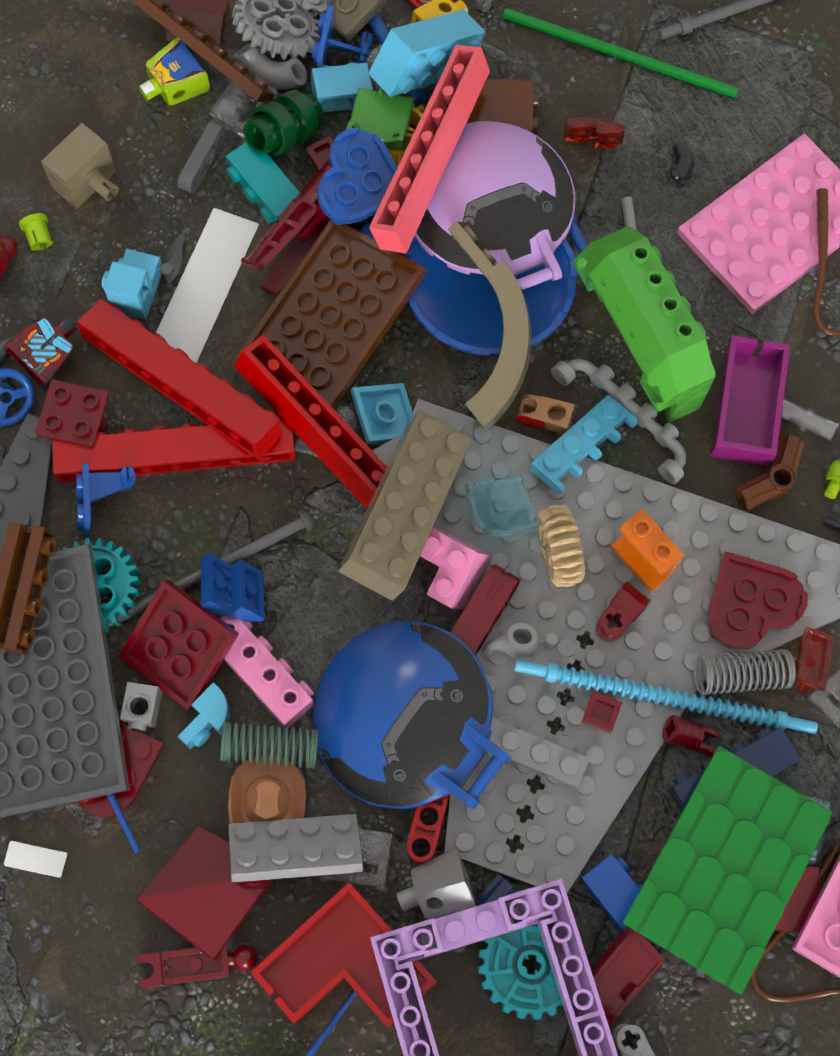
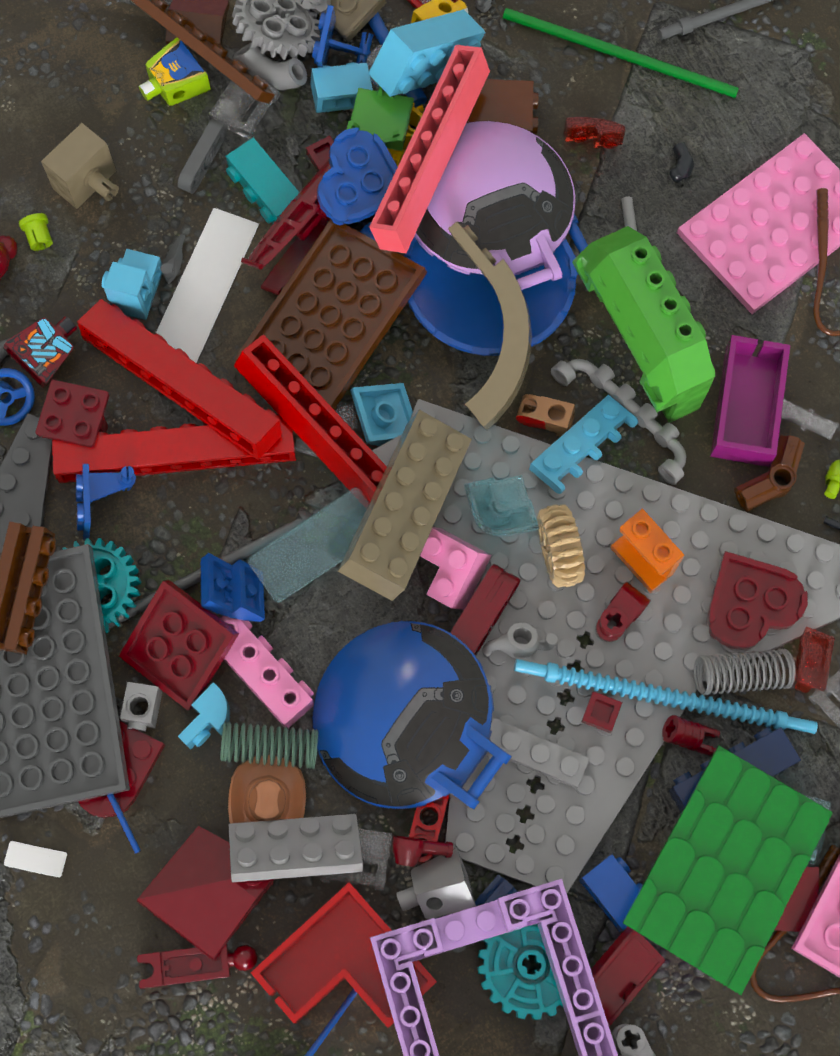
dark green piece [243,90,323,156] -> none
none -> clear light blue piece [248,487,370,603]
none -> dark red bar [392,836,453,866]

